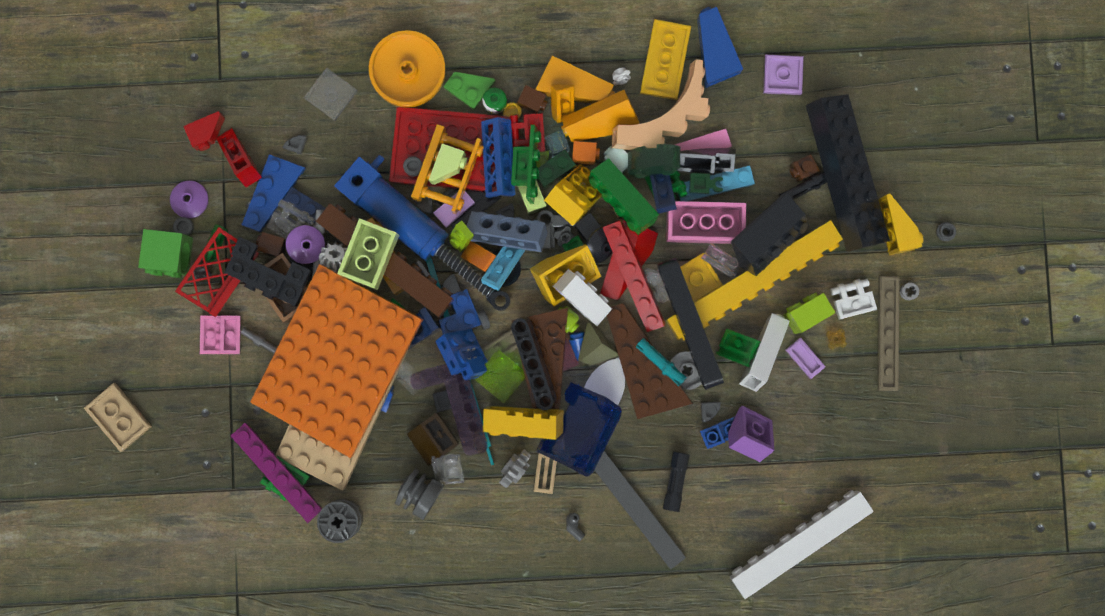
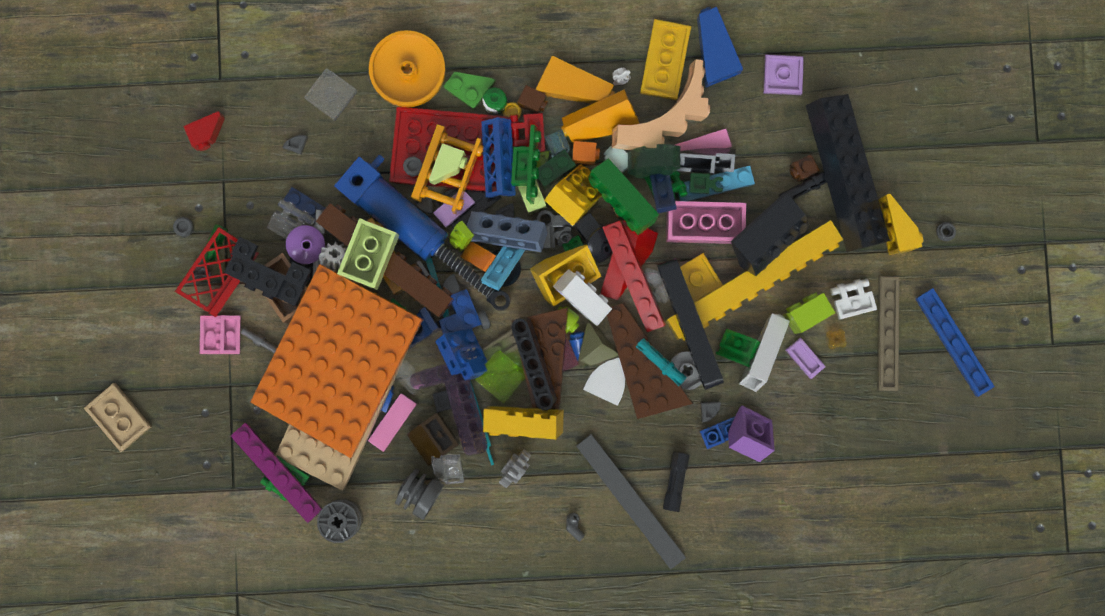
bright green brick [138,229,193,278] -> none
medium lavender dish [170,181,209,219] -> none
red slope [216,128,262,188] -> none
blue wing [242,154,306,232] -> none
reddish brown brick [256,232,286,257] -> none
tan tile [534,453,558,494] -> none
clear blue windscreen [536,382,622,477] -> none
light orange slope [551,84,574,123] -> none
clear plate [701,243,741,279] -> none
white brick [729,490,874,599] -> none
light grey bush [900,283,919,300] -> none
none -> bright pink tile [368,393,417,452]
none -> blue plate [915,288,995,397]

